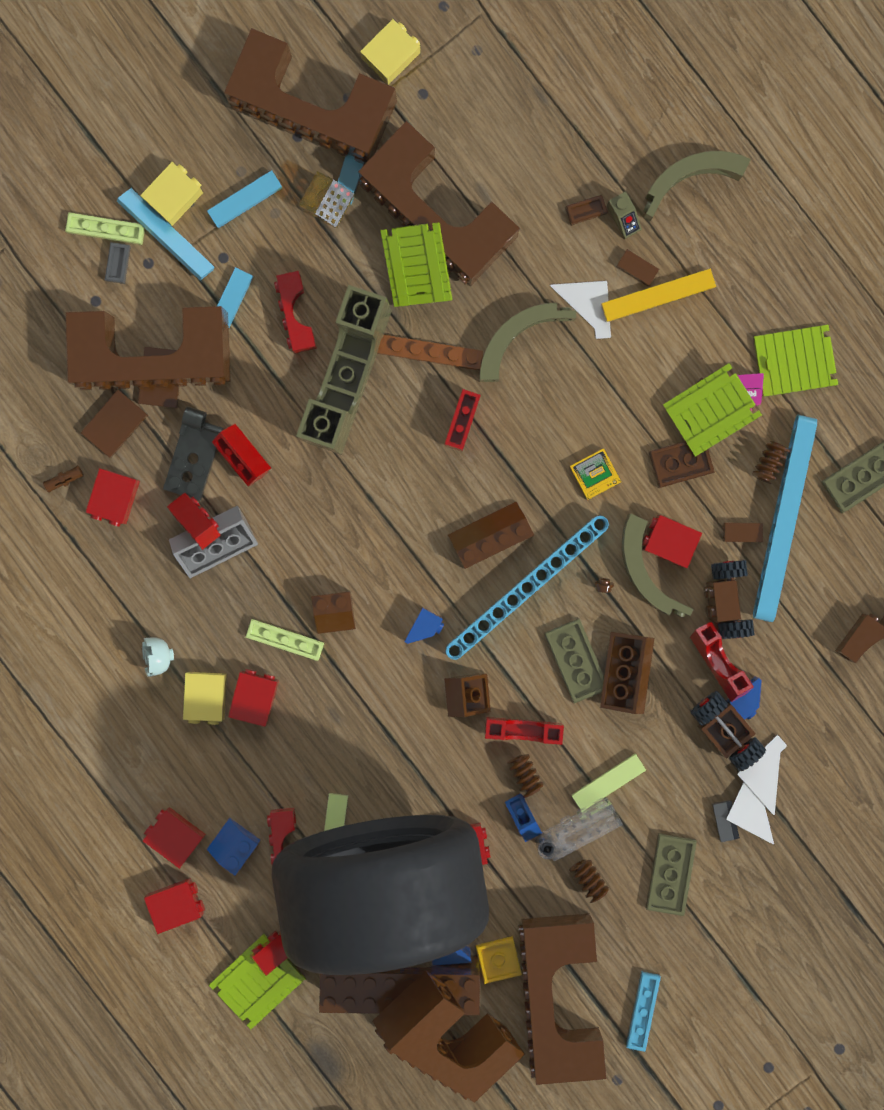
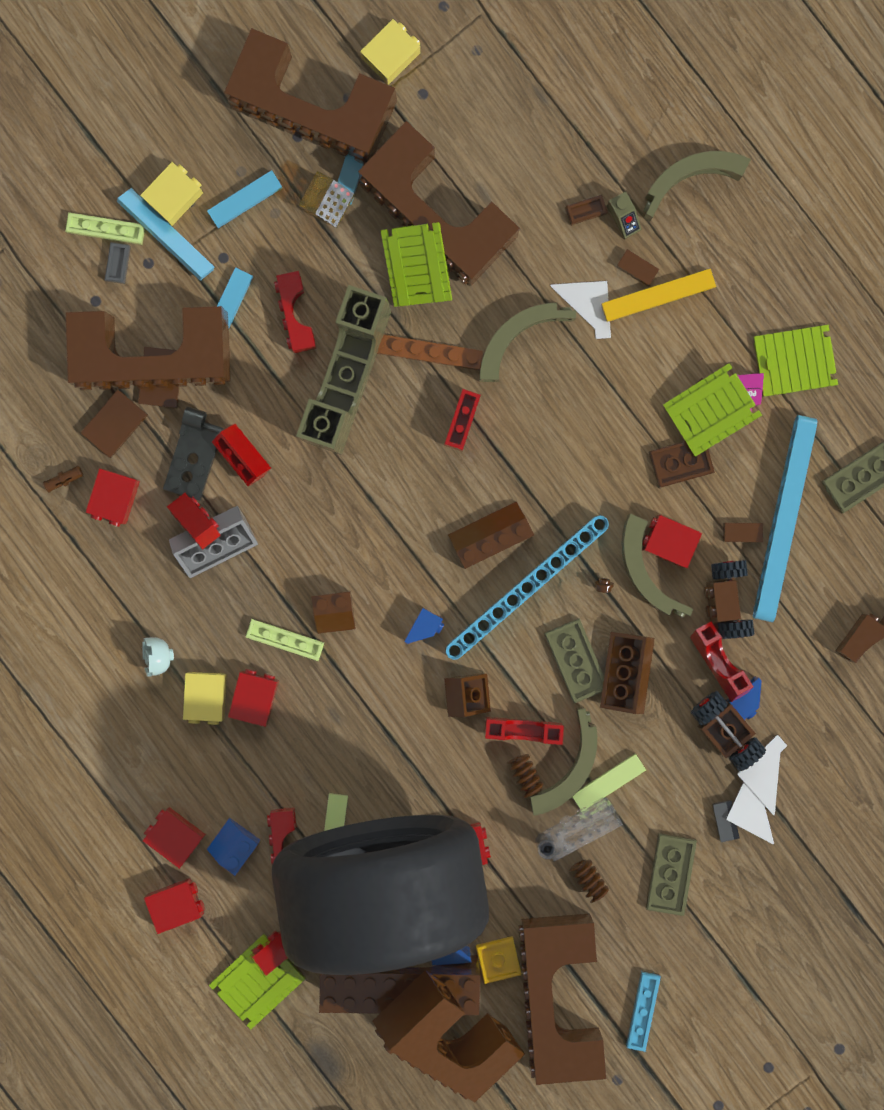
blue slope [505,793,542,842] -> none
tile [569,448,621,500] -> none
reddish brown piece [752,441,790,484] -> none
none -> olive arch [530,707,598,816]

